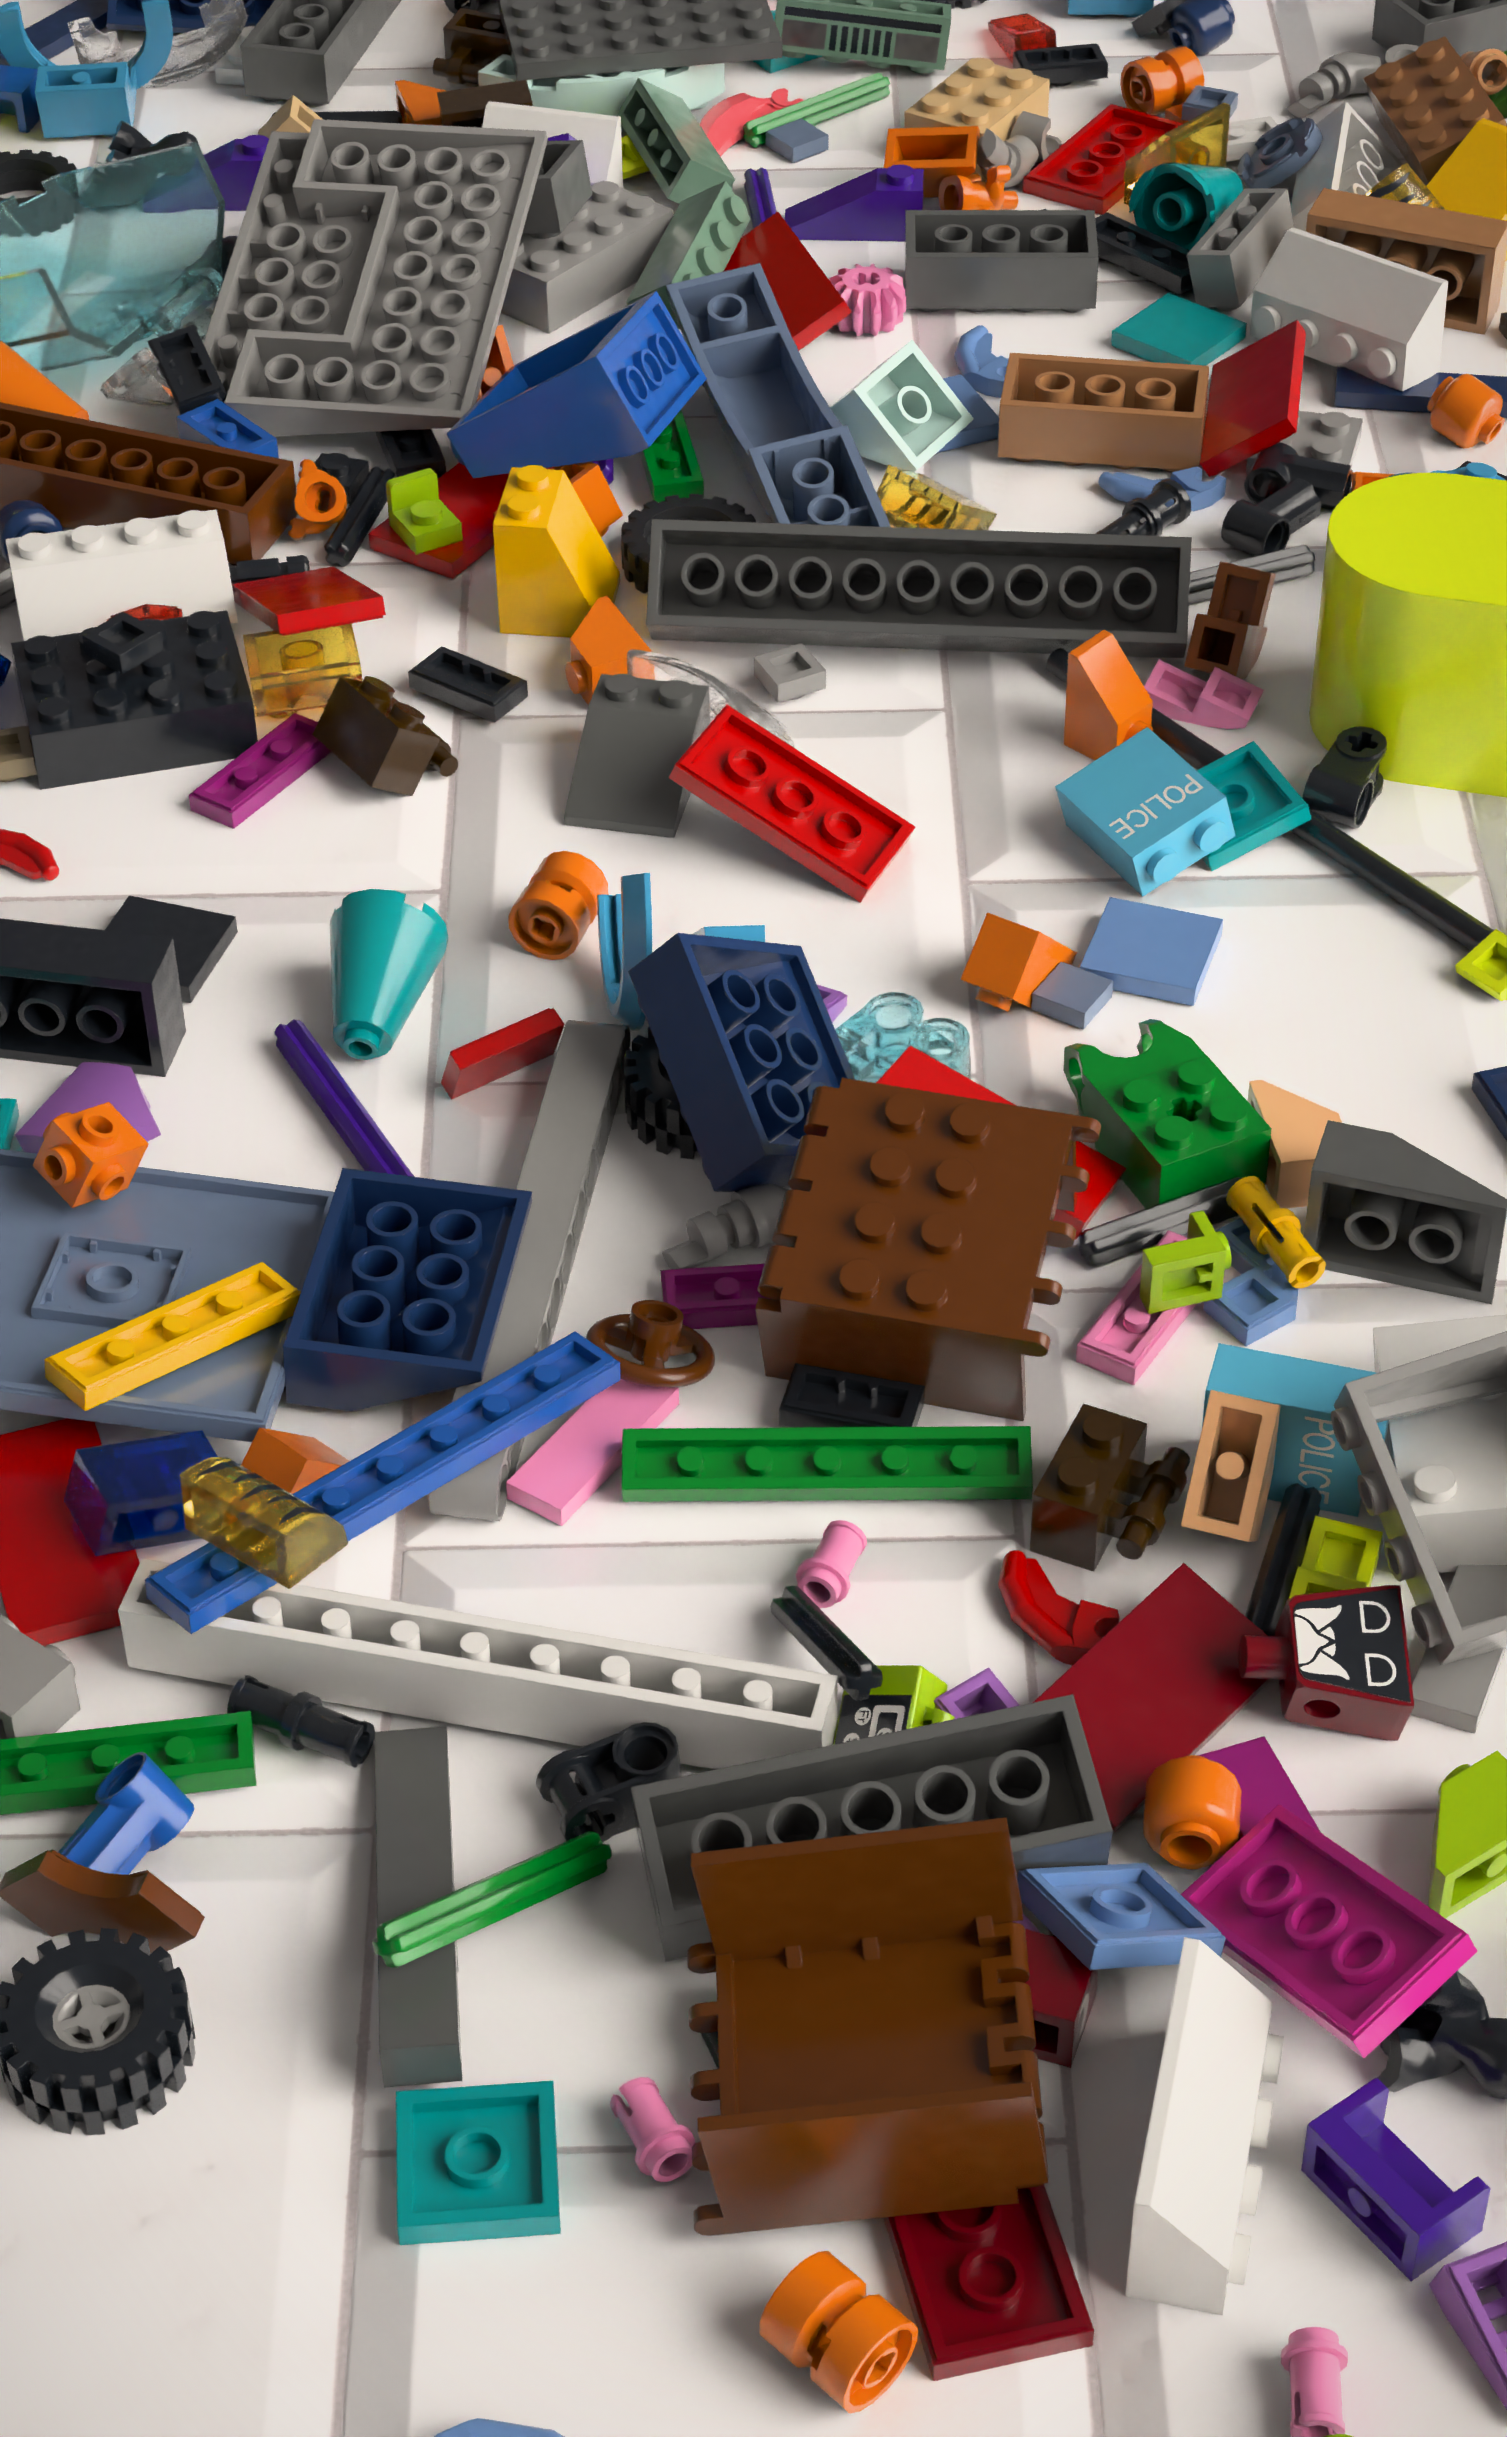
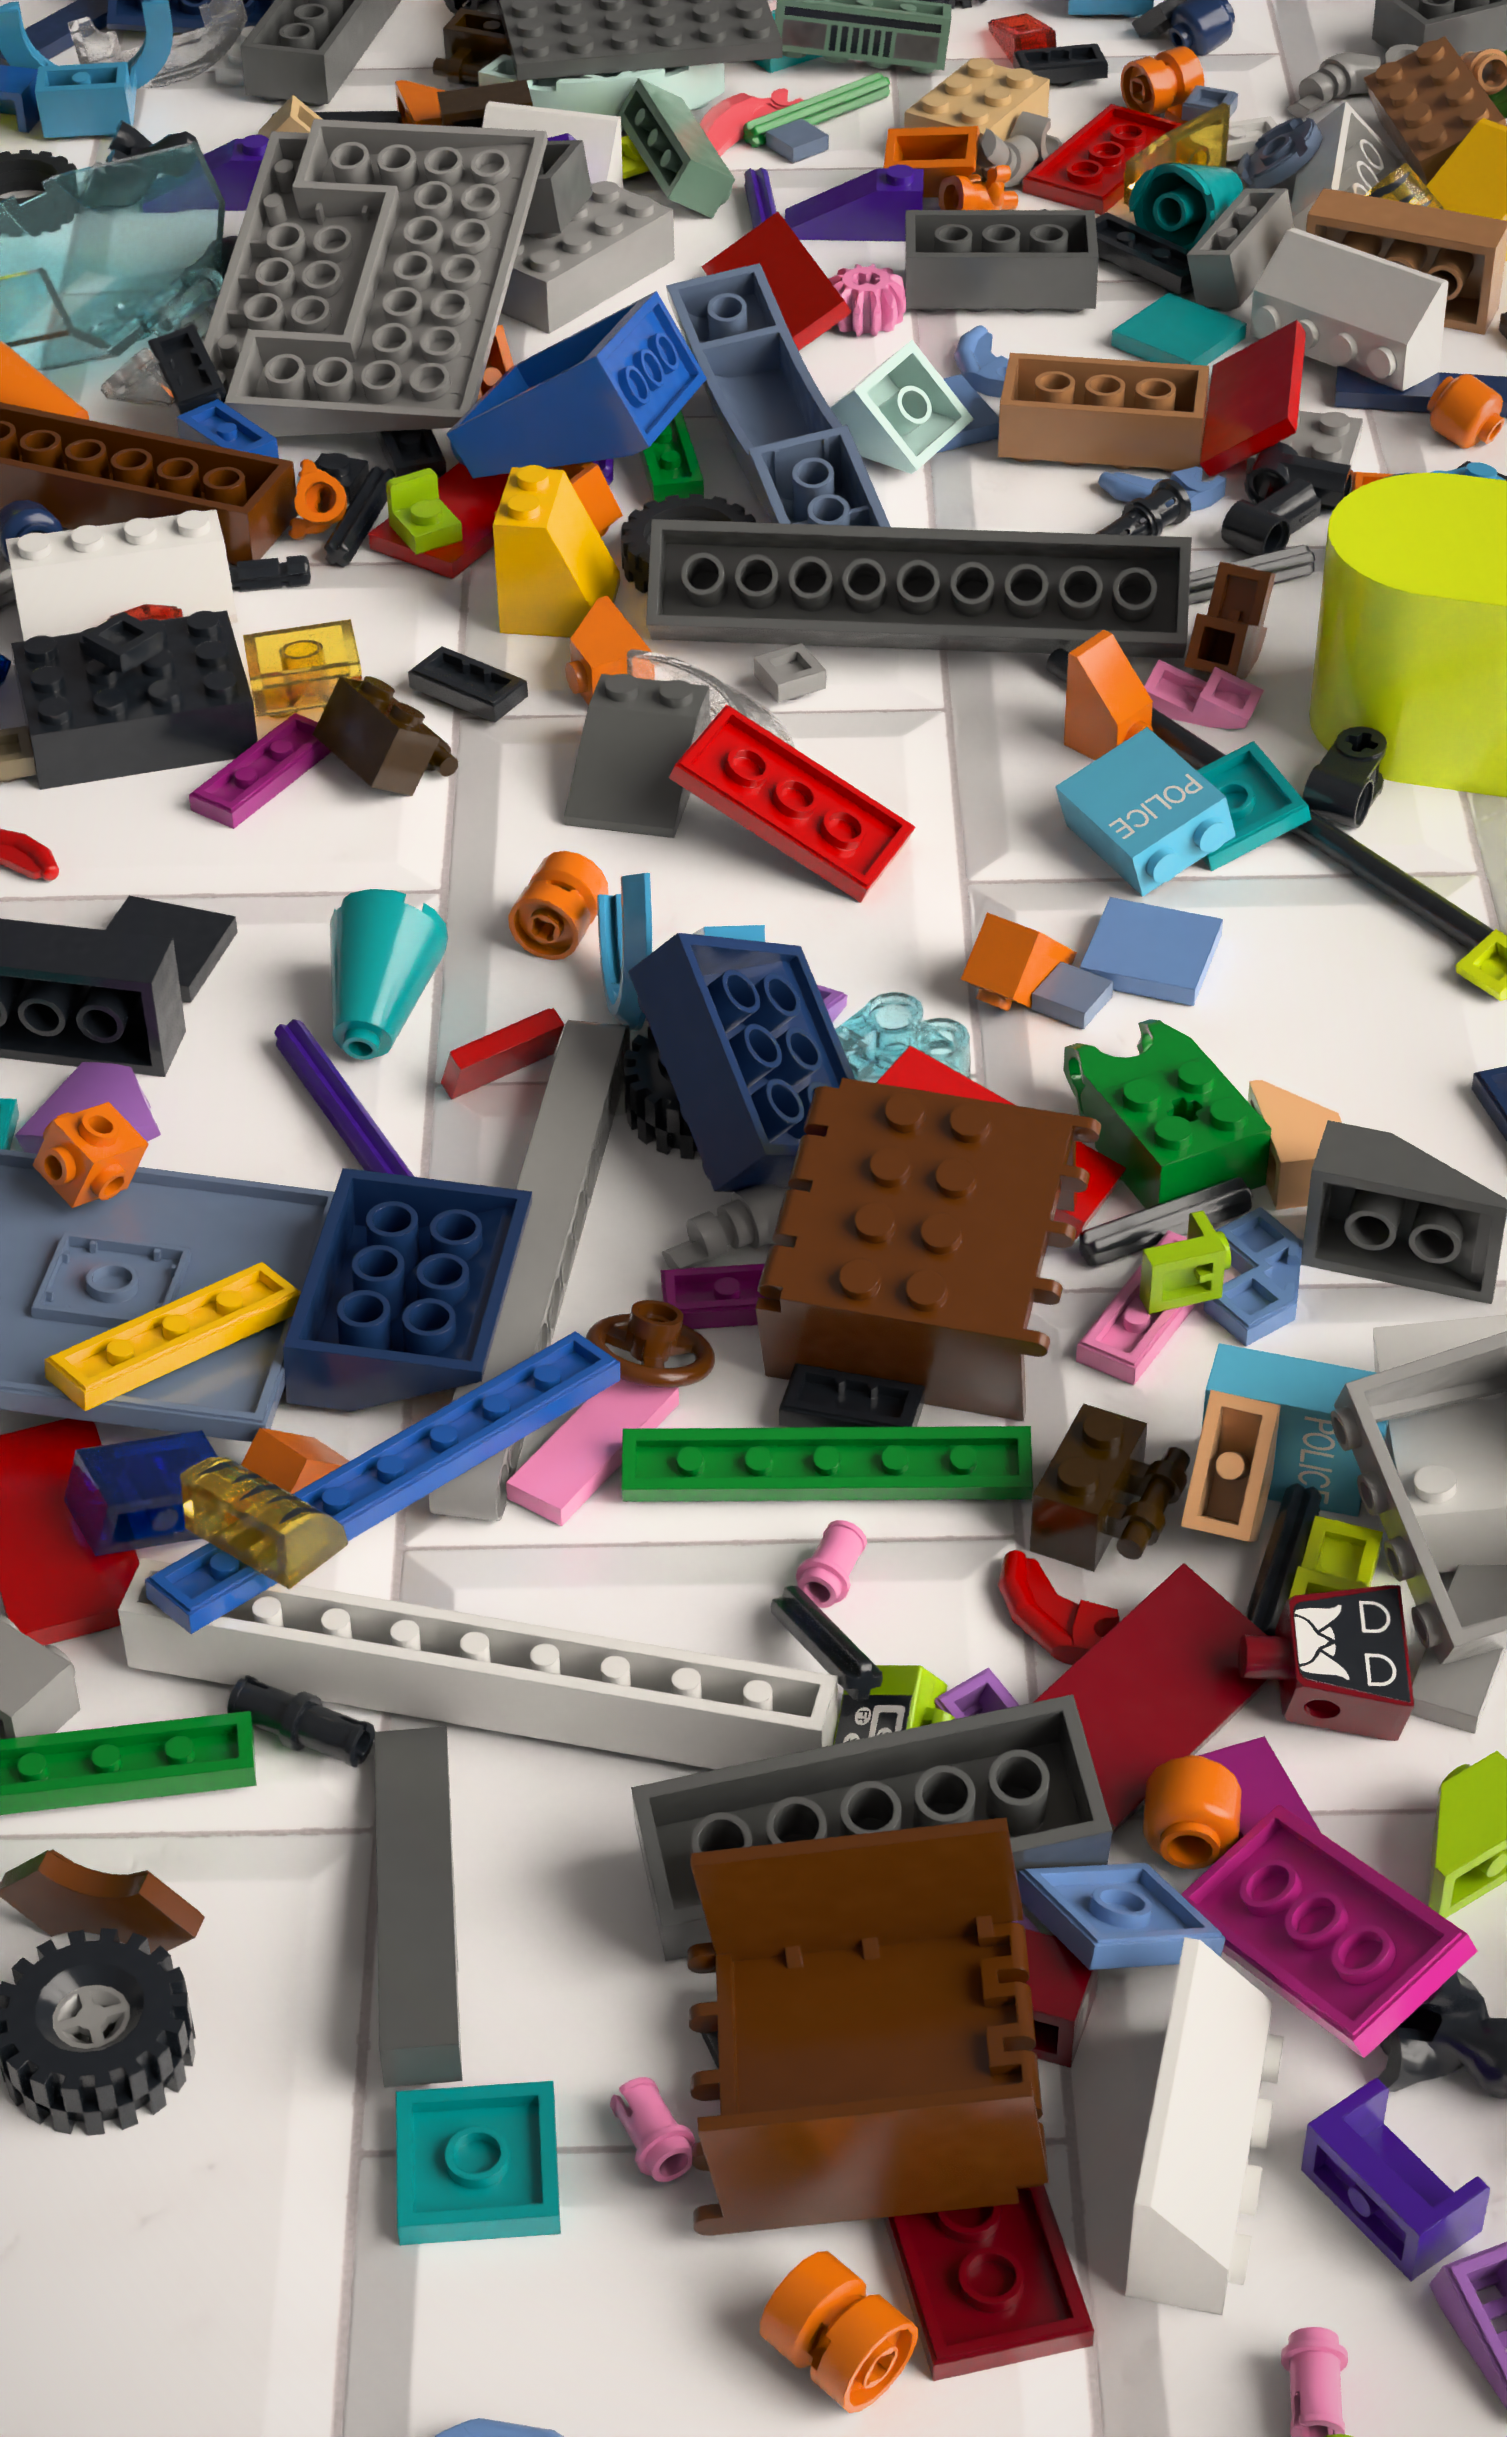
blue piece [58,1752,194,1874] -> none
red tile [232,566,386,636] -> none
green axle [372,1831,613,1968] -> none
black piece [536,1722,682,1842] -> none
sand green brick [626,181,751,329] -> none
clear yellow brick [877,465,997,530] -> none
yellow pin [1226,1176,1326,1289] -> none

